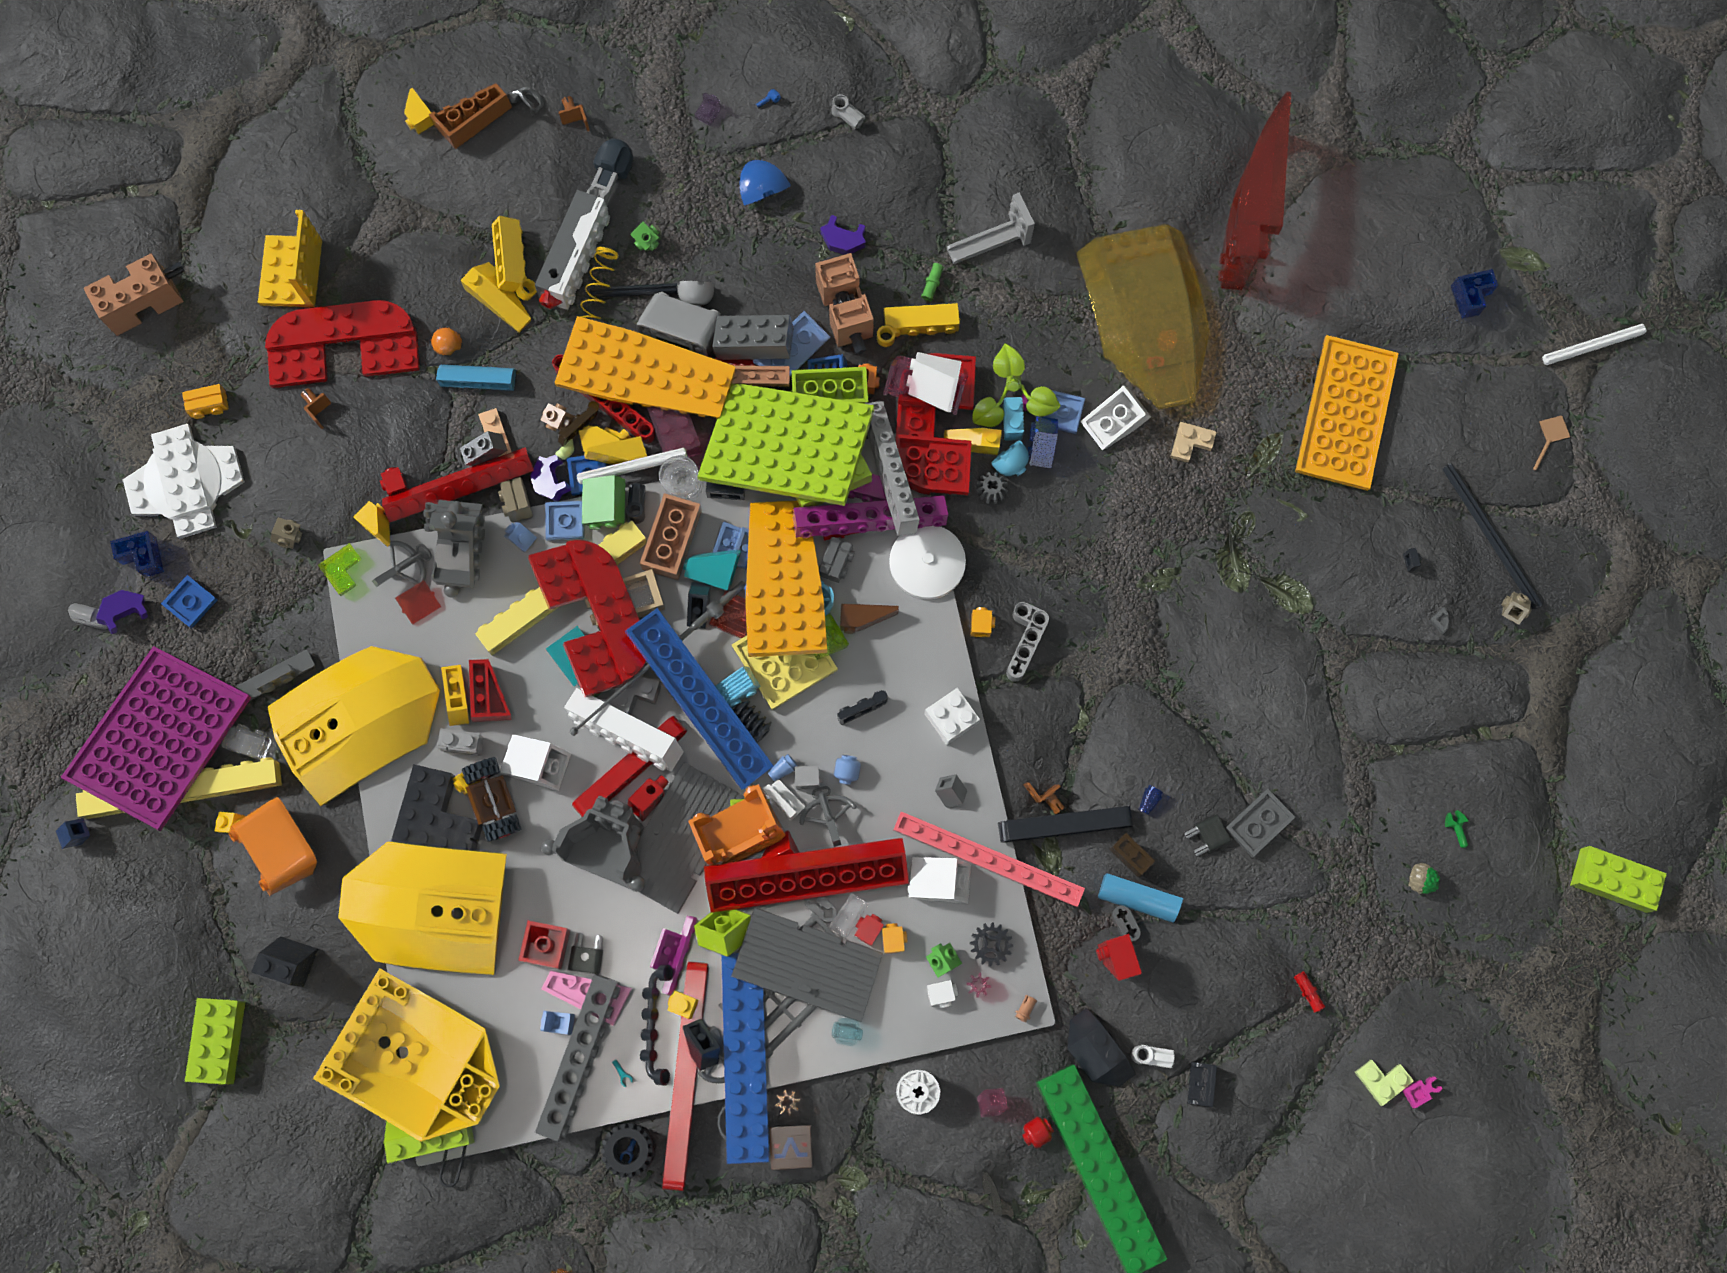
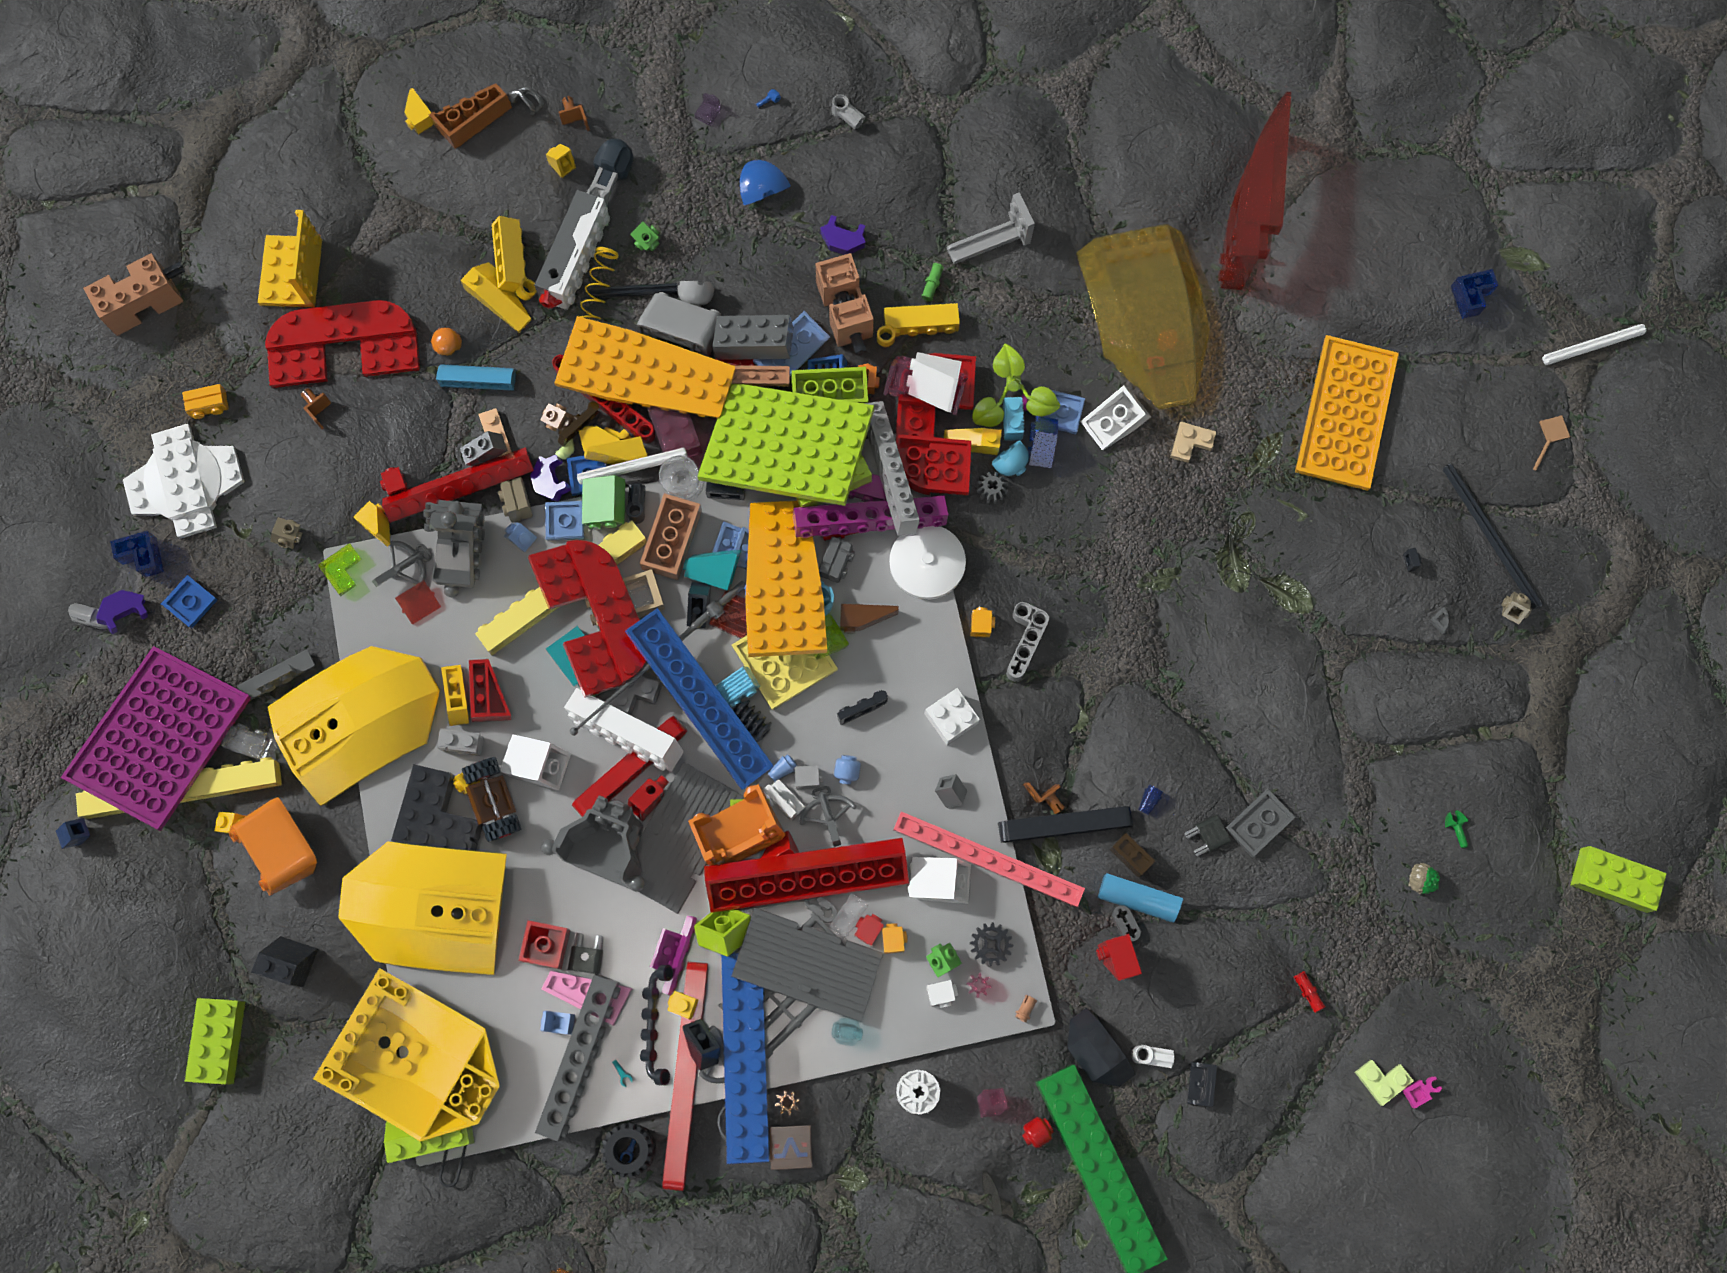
none -> yellow slope [546,144,576,178]

